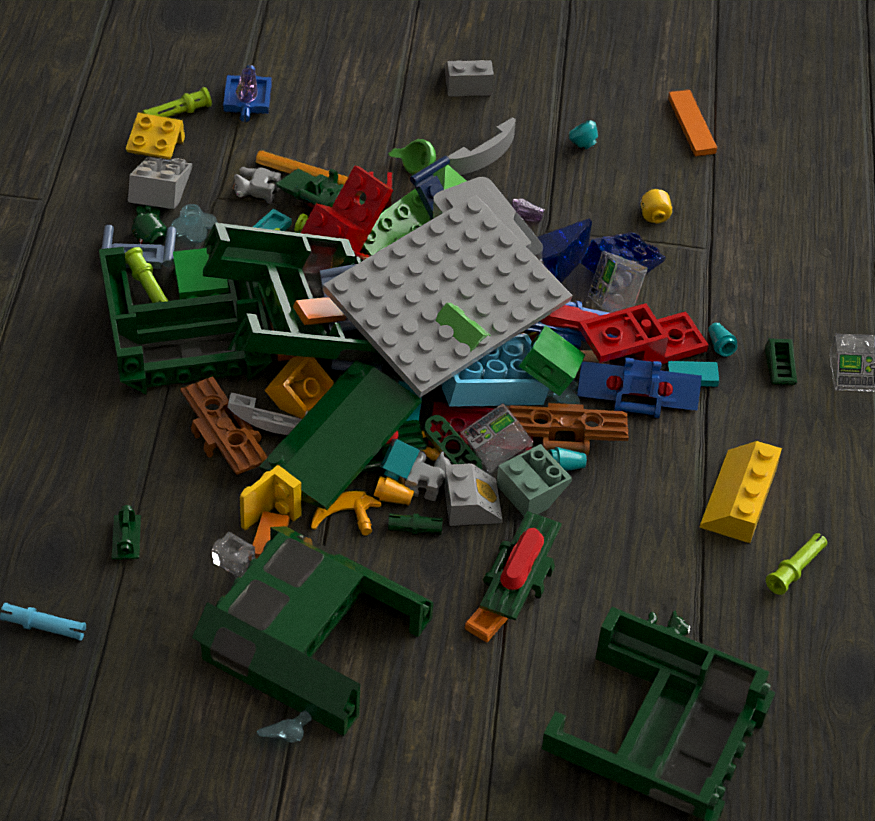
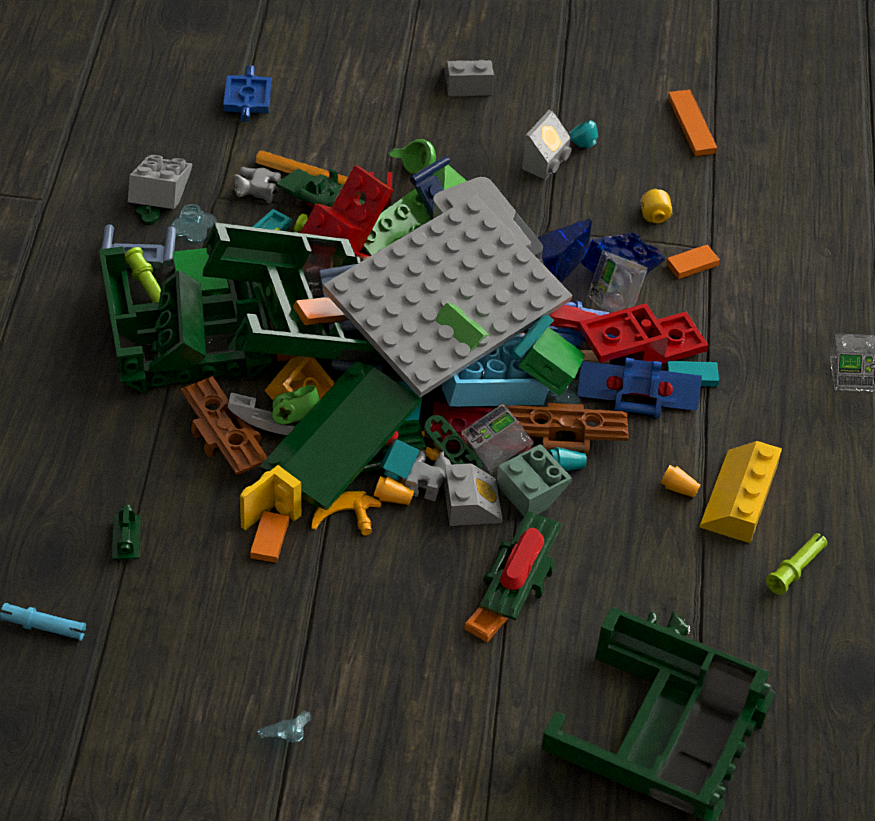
yellow bracket [126,113,185,159] -> none
dark green head [131,213,167,245] -> none
lime pin [142,87,212,118] -> none
dark green piece [192,526,434,736] -> none
clear brick [212,532,255,579] -> none
clear purple cone [235,68,258,102] -> none
dark green pin [388,513,443,535] -> none
light grey slope [448,117,516,175] -> none
clear purple cone [511,197,544,222] -> none
teal cone [708,323,737,357] -> none
dark green slope [765,338,797,385] -> none
none -> dark green wedge [149,270,206,372]
none -> bright green piece [272,385,320,425]
none -> teal tile [510,314,554,360]
none -> light grey slope [522,110,571,180]
none -> light orange cone [660,465,701,498]
none -> orange tile [666,245,720,279]

